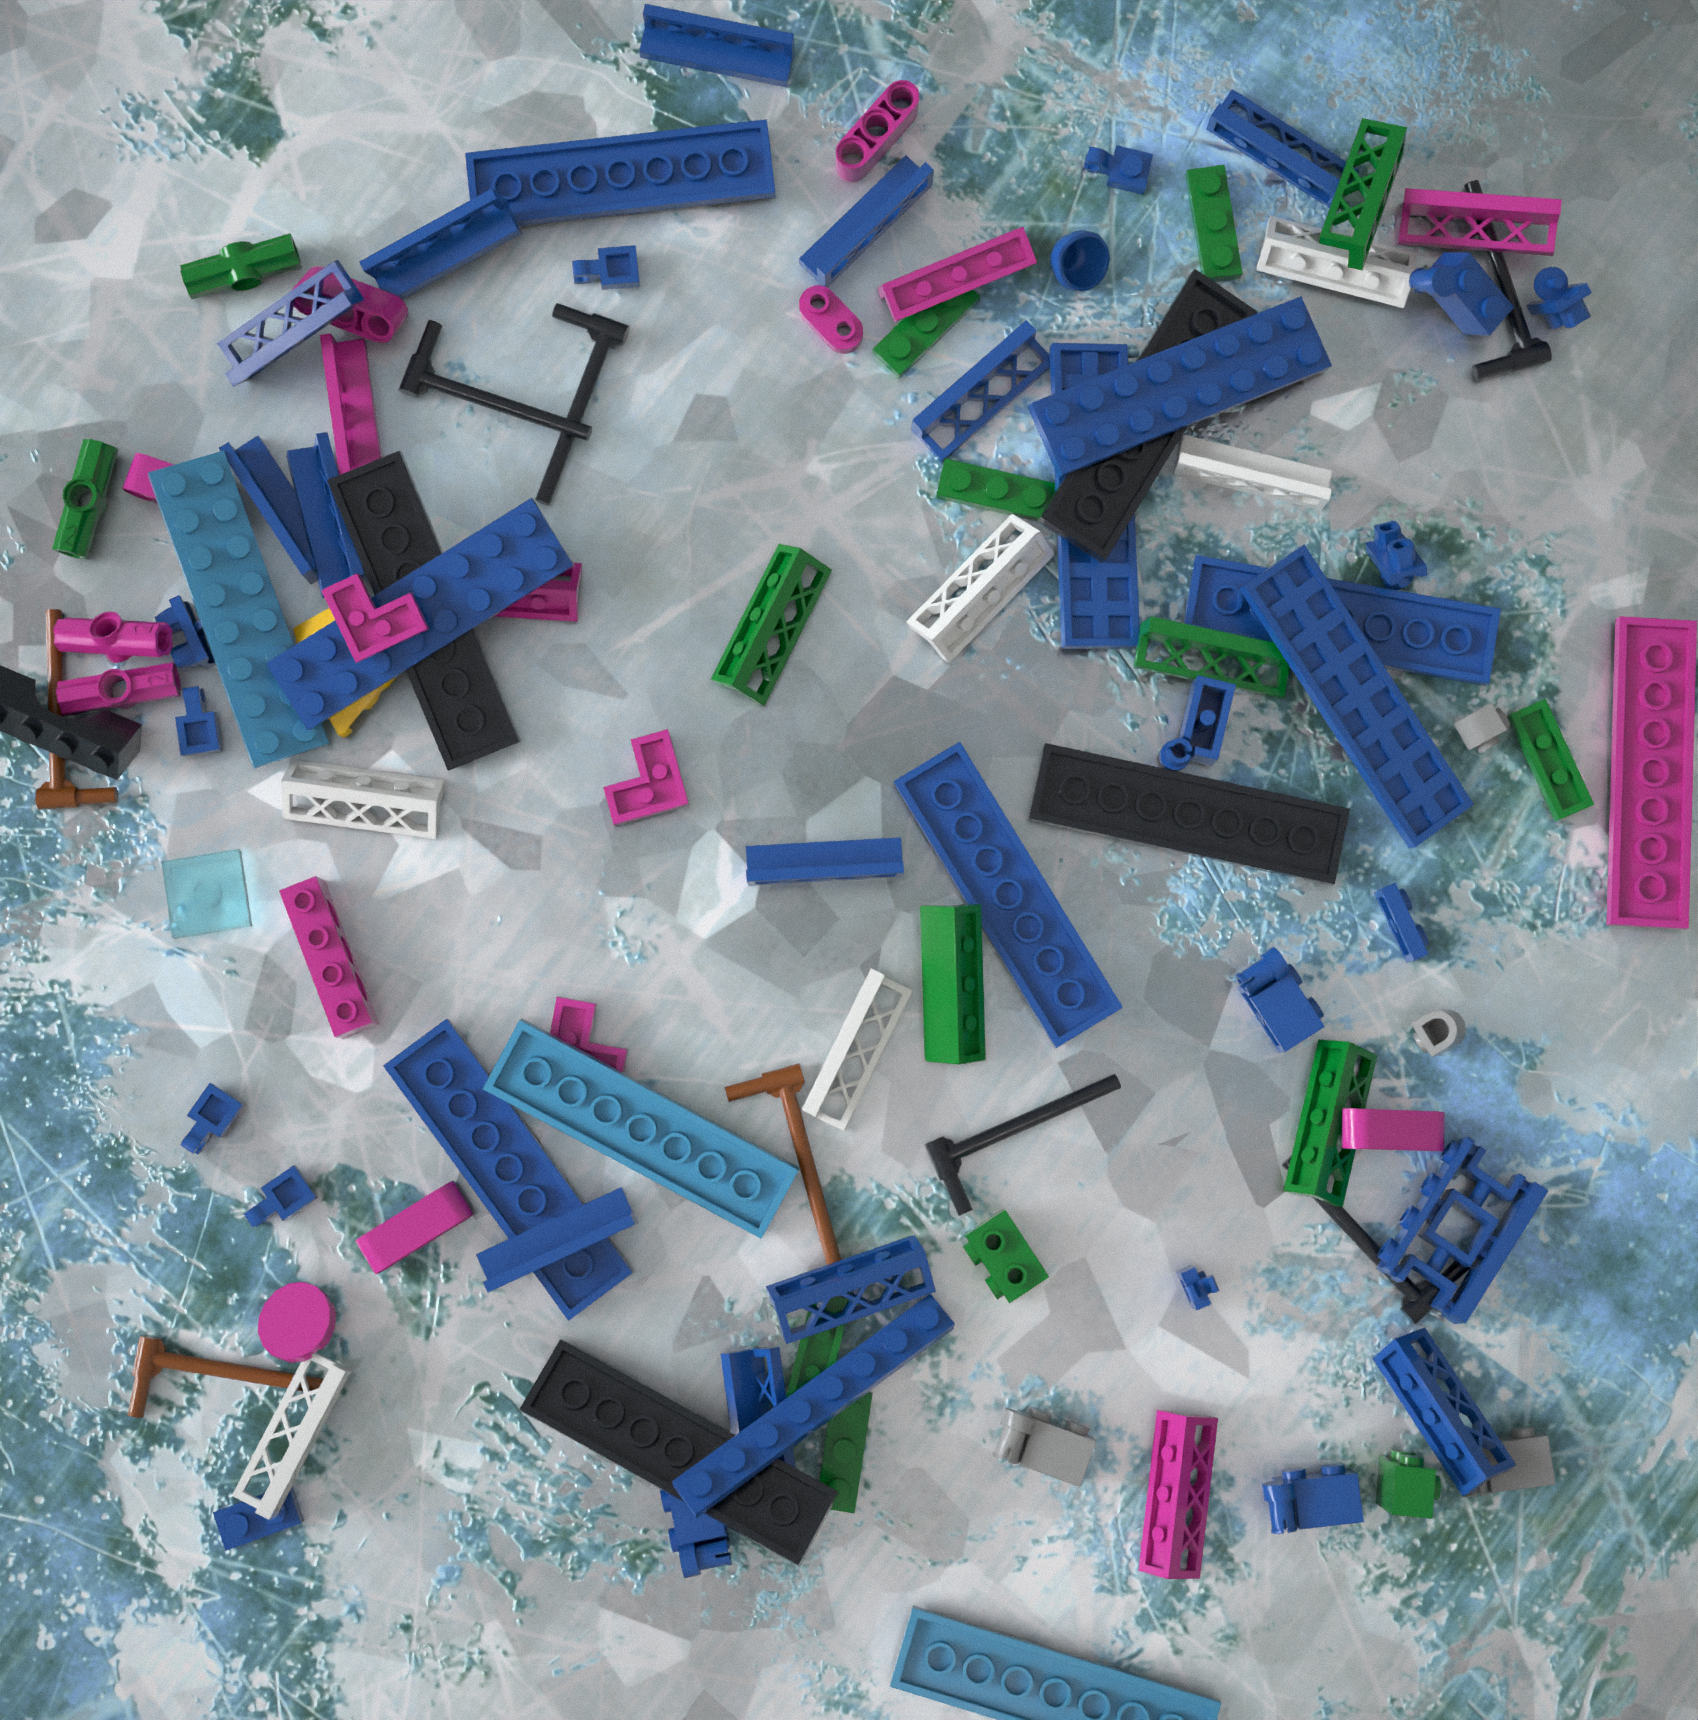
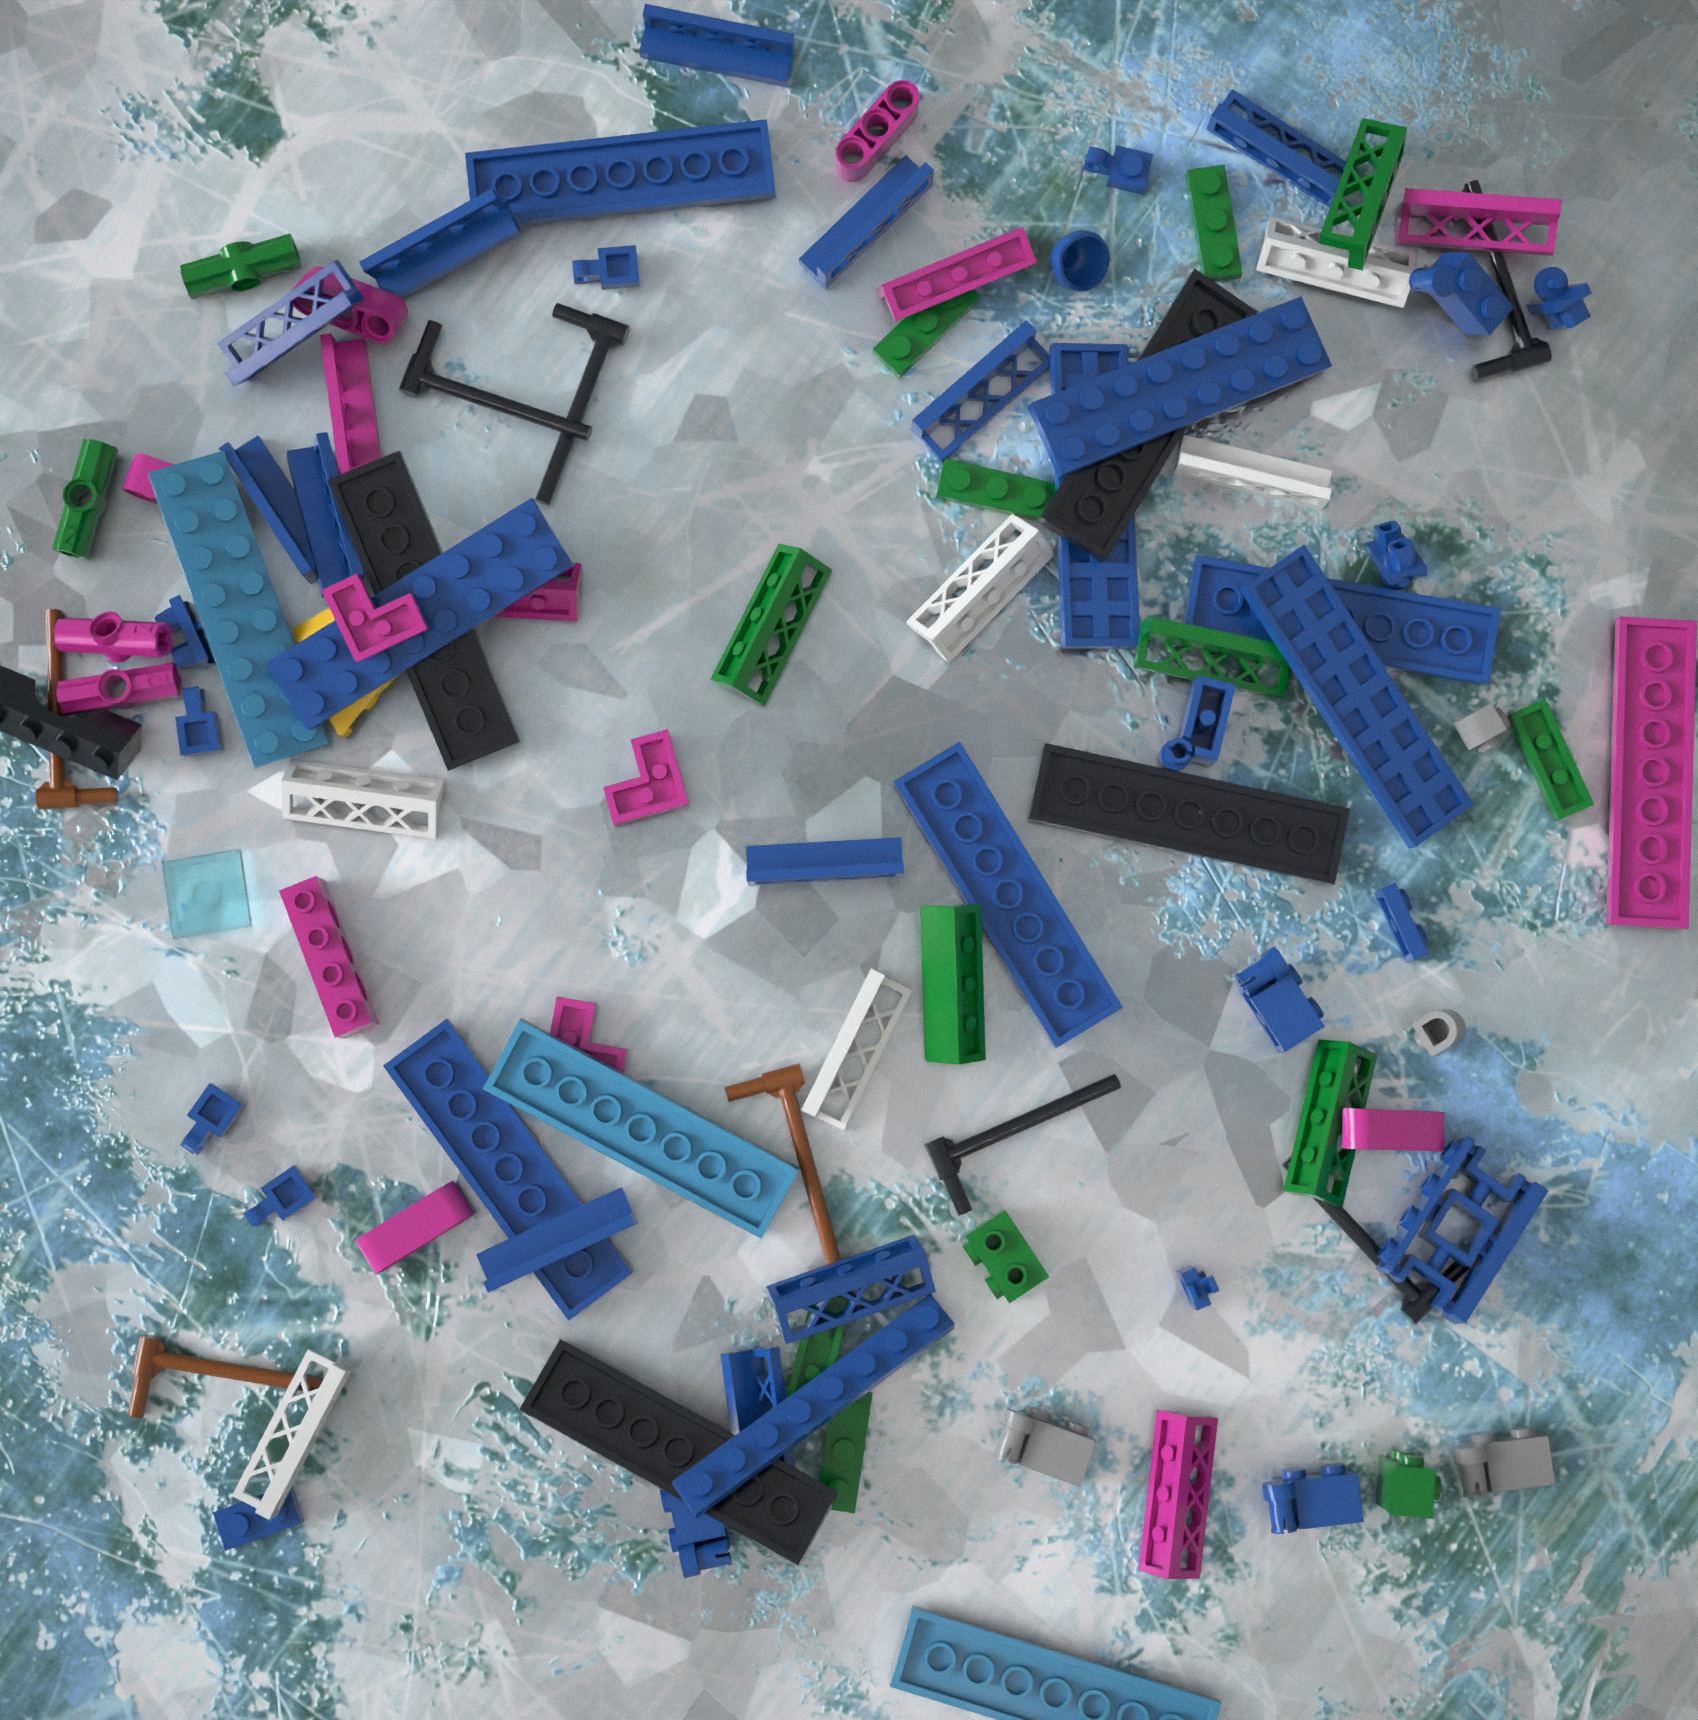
dark pink tile [258,1282,336,1363] -> none
dark pink plate [799,285,863,354] -> none
blue fence [1372,1327,1516,1497] -> none

